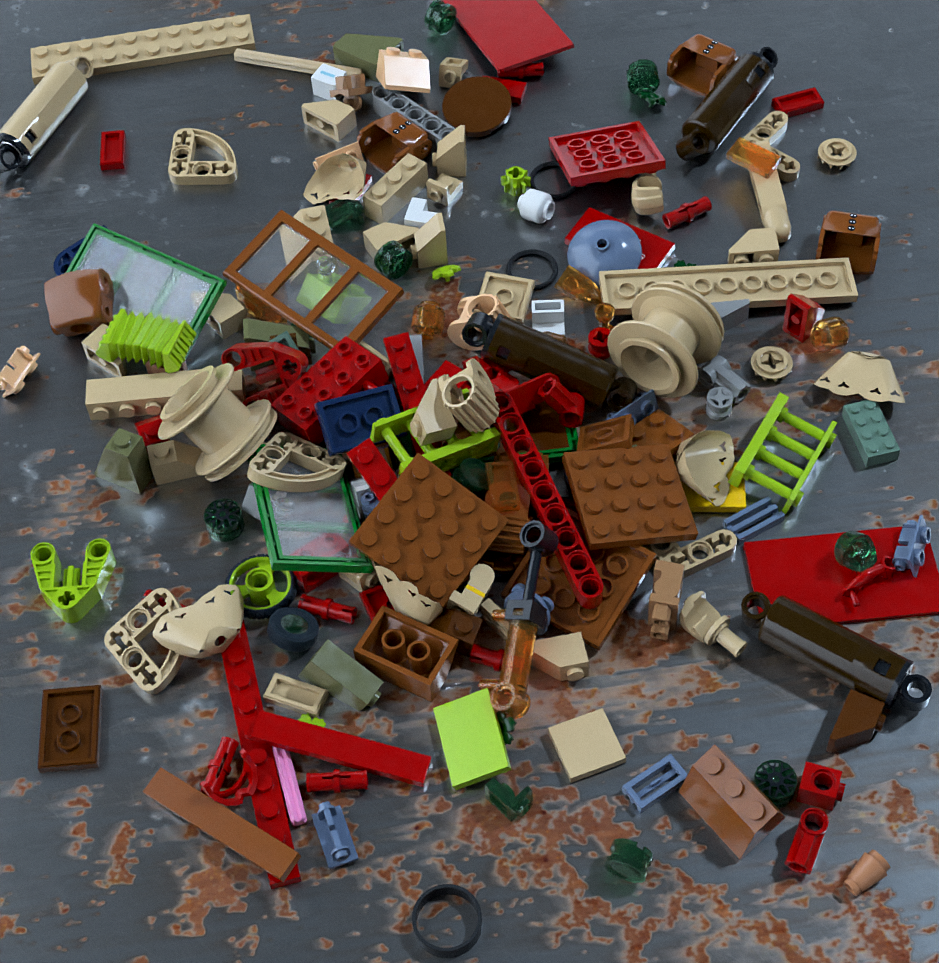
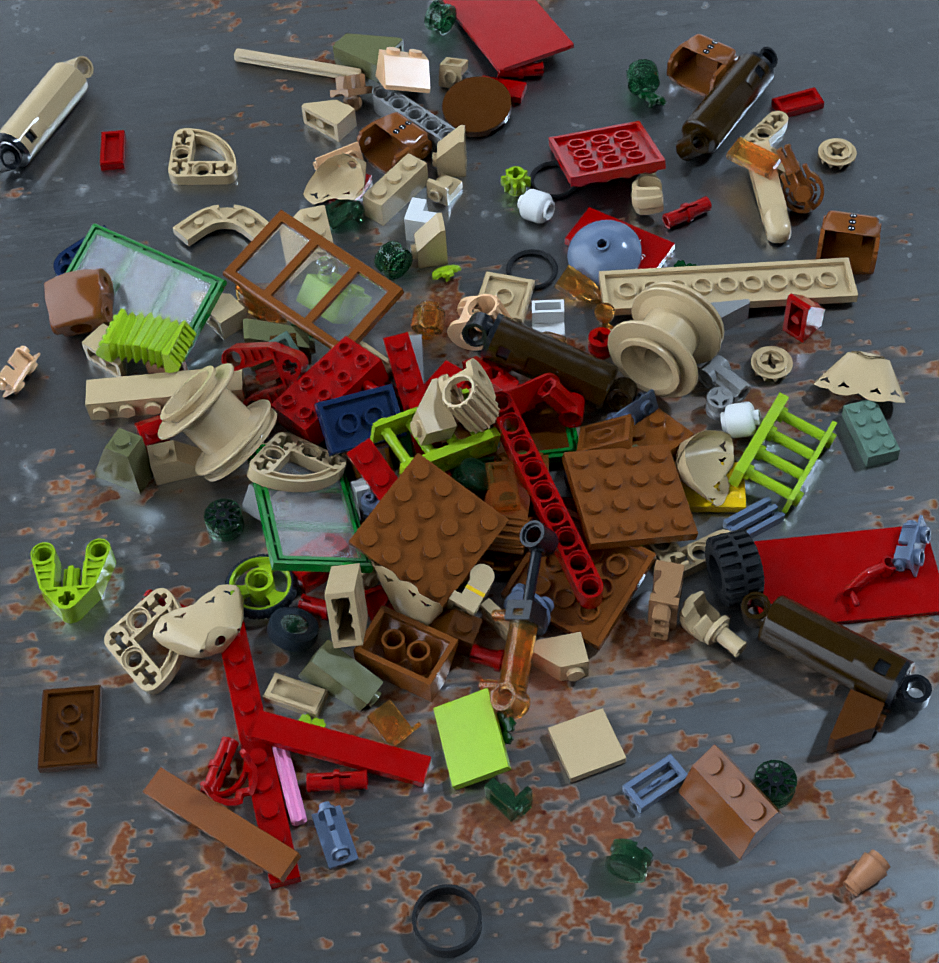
tan plate [30,14,256,85] -> none
white brick [311,63,347,100] -> none
tan slope [363,222,419,267] -> none
tan slope [727,227,780,264] -> none
red piece [784,807,829,875] -> none
red brick [796,761,846,811] -> none
clear orange head [810,316,850,353] -> none
clear green piece [834,531,877,572] -> none
none -> tan plate [172,205,269,246]
none -> tan brick [324,563,368,648]
none -> clear orange bracket [367,699,421,746]
none -> black tyre [705,529,765,607]
none -> white head [721,402,762,438]
none -> dark orange pin [776,143,824,213]

